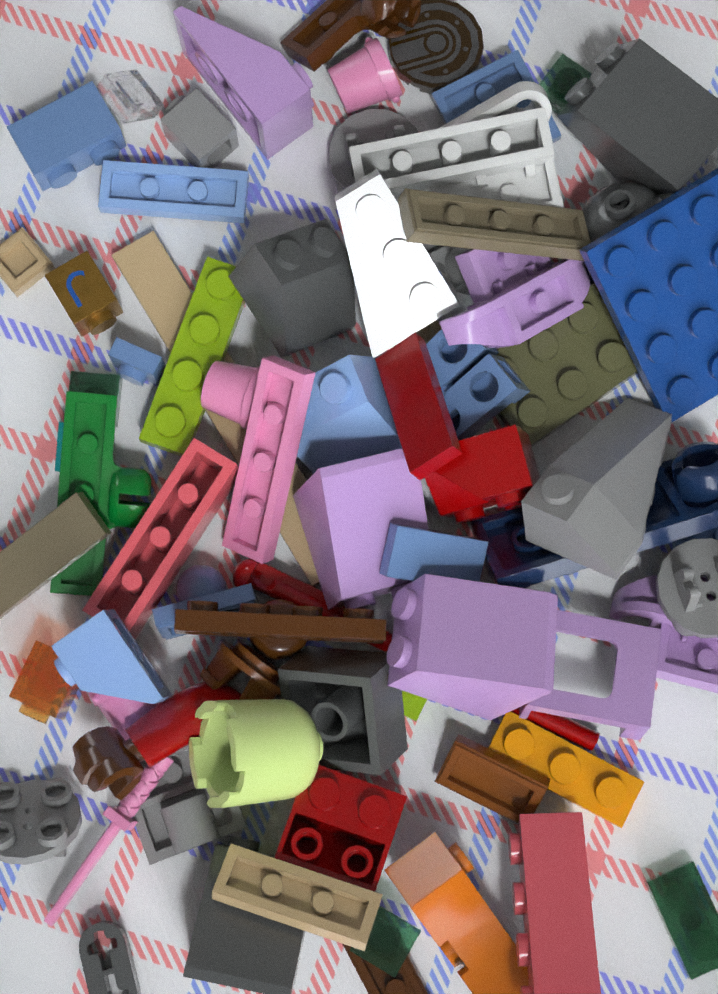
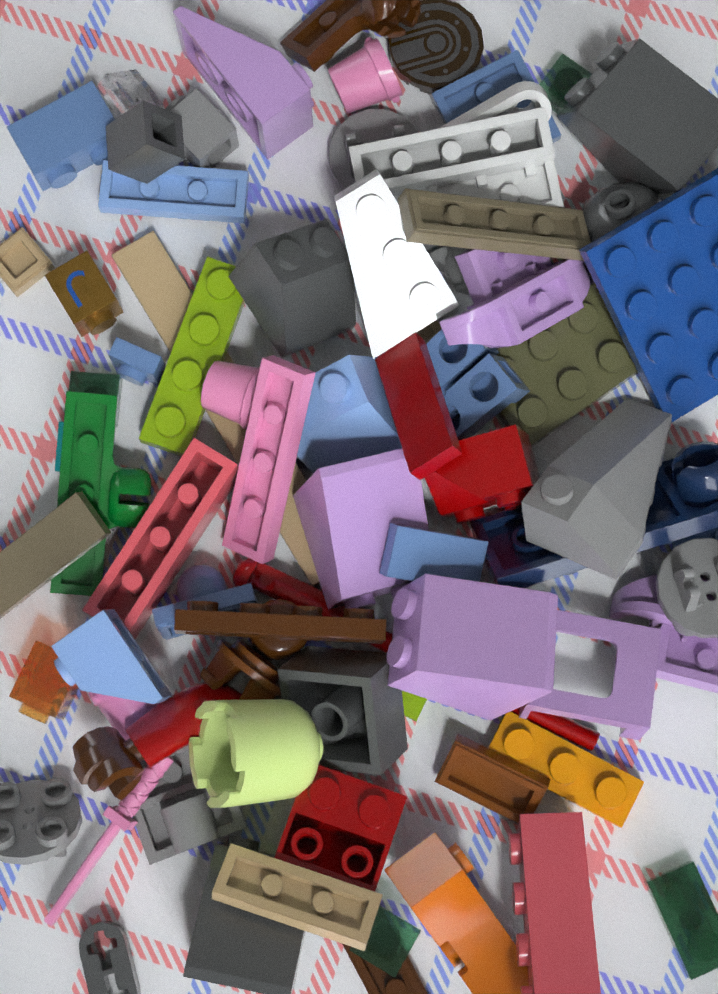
none -> dark grey brick [106,100,185,184]

